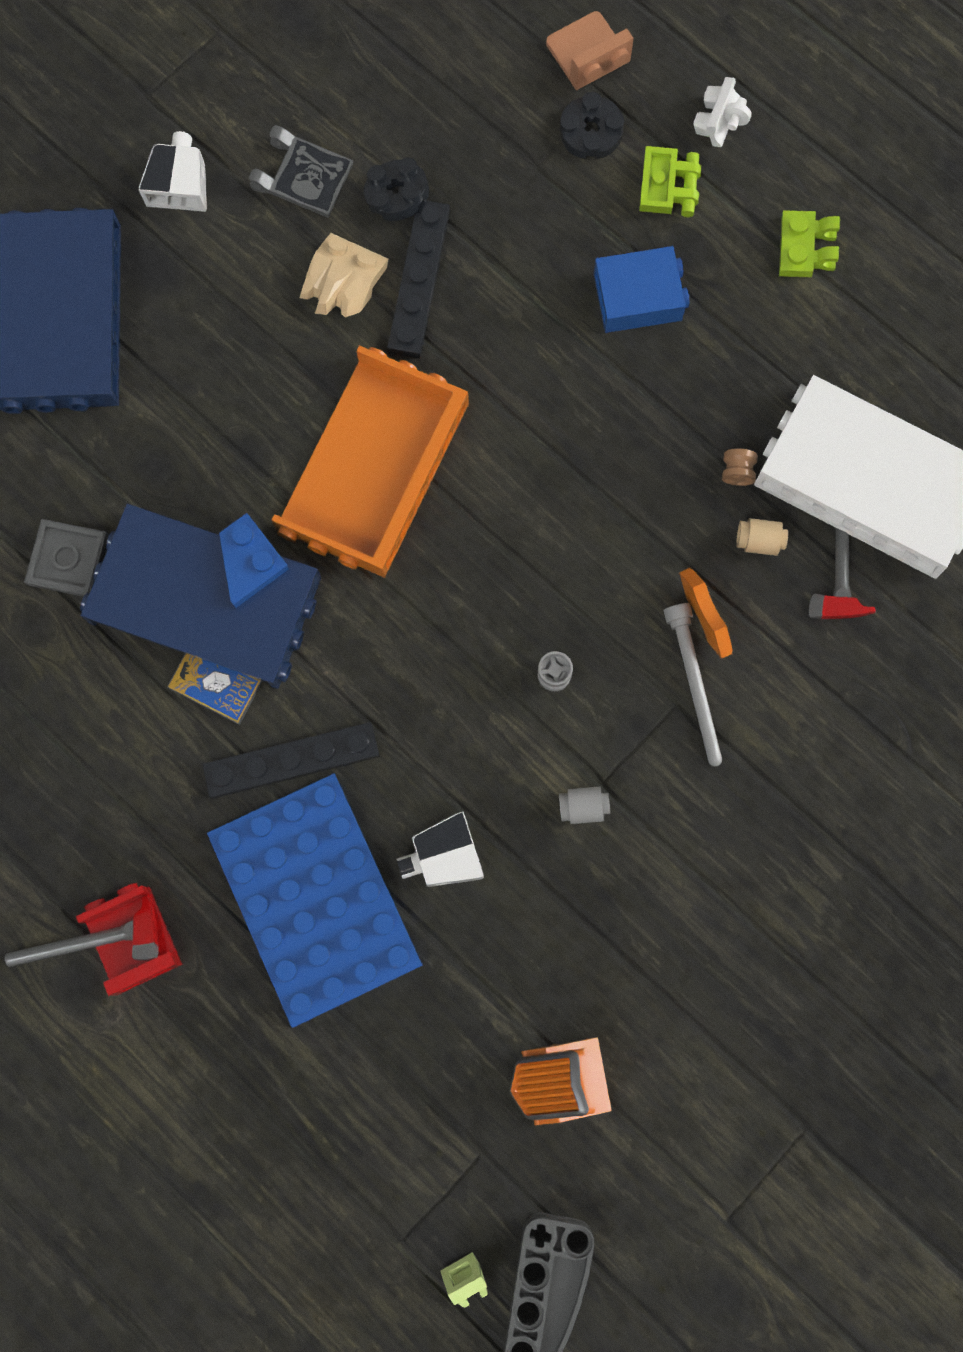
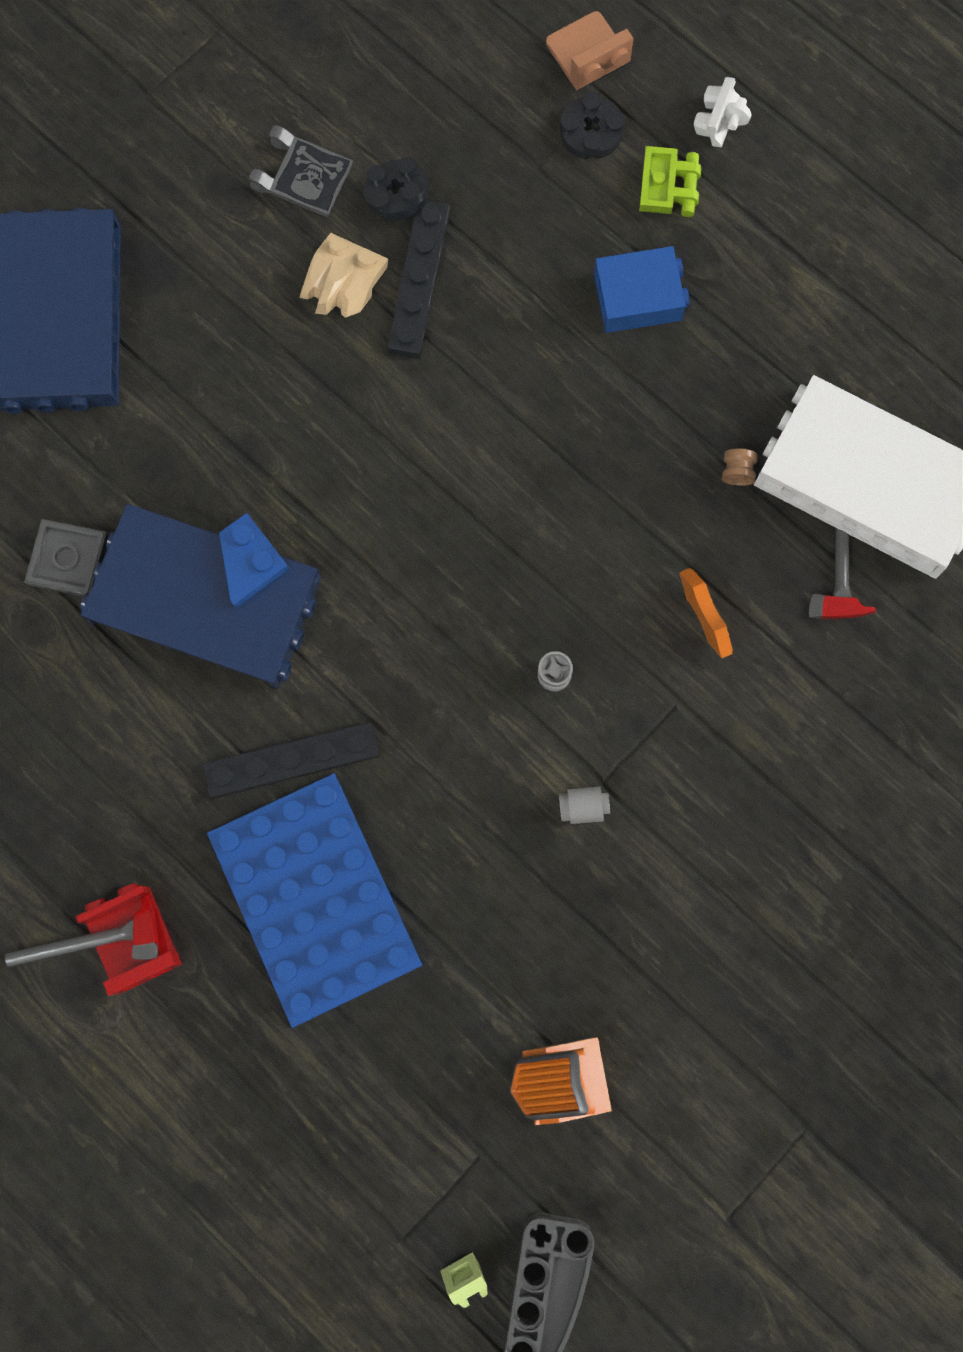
white torso [139,131,207,212] -> none
piece [167,653,263,725] -> none
orange panel [272,345,469,578] -> none
torso [397,812,484,887] -> none
light grey piece [663,603,722,766] -> none
tan brick [736,518,788,556] -> none
lime plate [779,210,840,277] -> none

